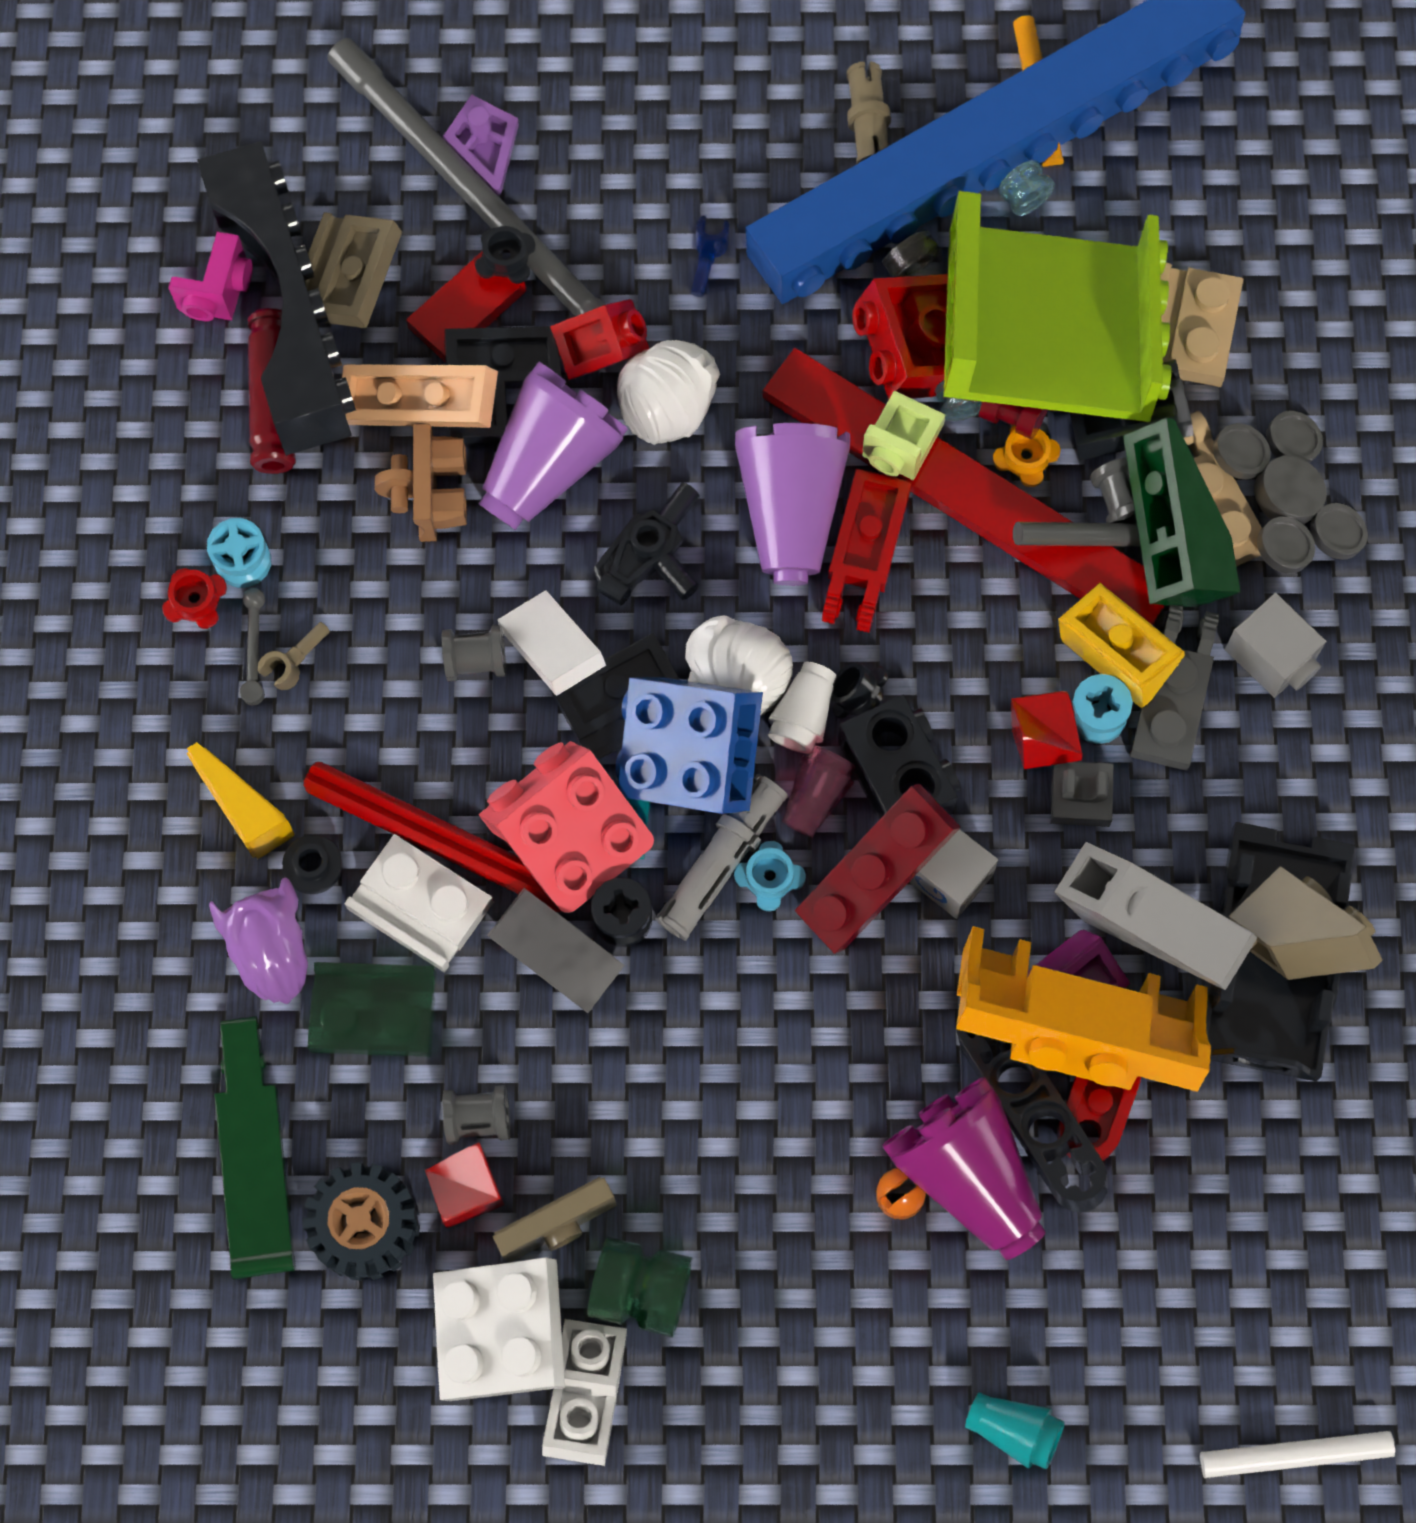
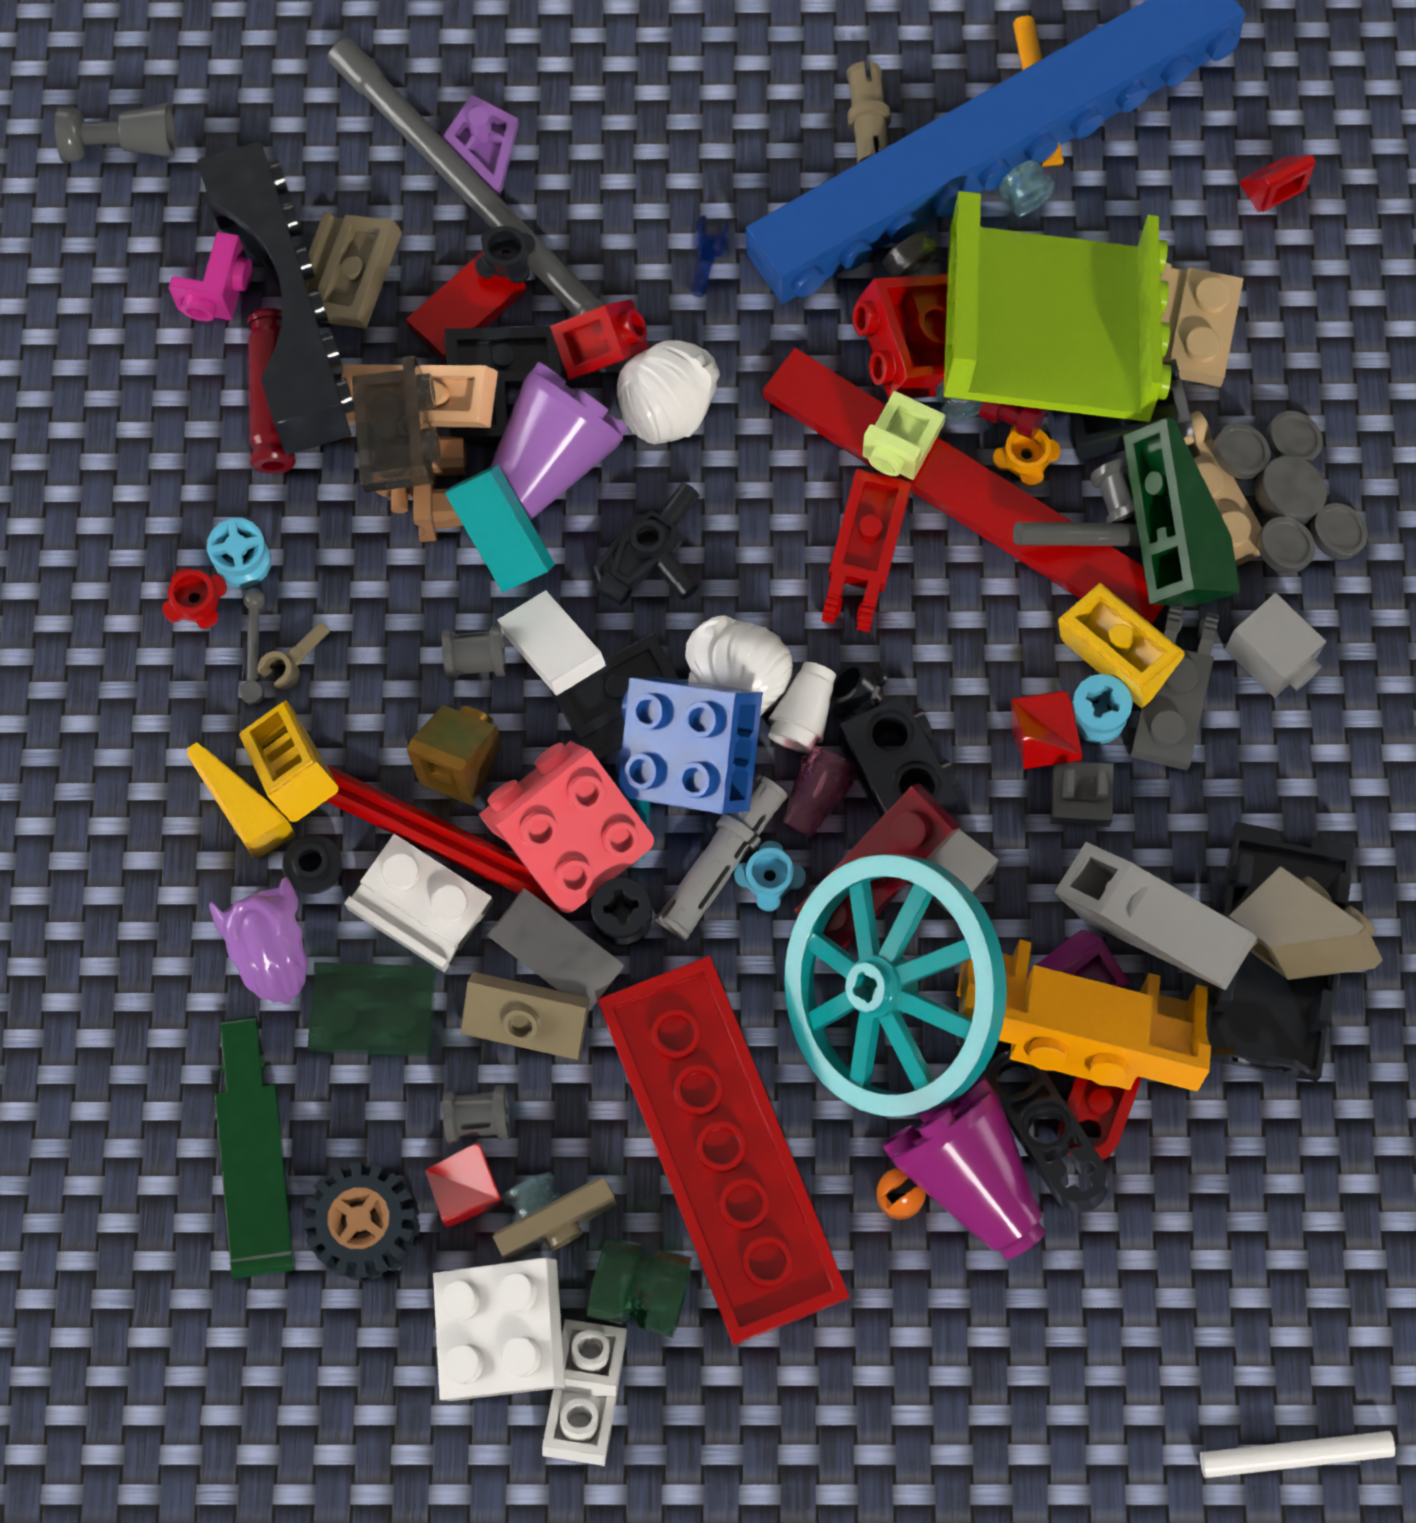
medium lavender cone [735,423,850,586] -> none
teal cone [965,1392,1065,1469] -> none
none -> dark grey piece [55,102,176,162]
none -> yellow slope [239,701,338,822]
none -> clear smoke bracket [352,356,441,493]
none -> pearl gold slope [406,705,502,806]
none -> teal tile [445,464,555,592]
none -> dark tan plate [460,972,590,1060]
none -> clear light blue bush [502,1172,562,1222]
none -> red plate [597,955,850,1346]
none -> teal wheel [784,854,1007,1117]
none -> red slope [1240,154,1316,212]

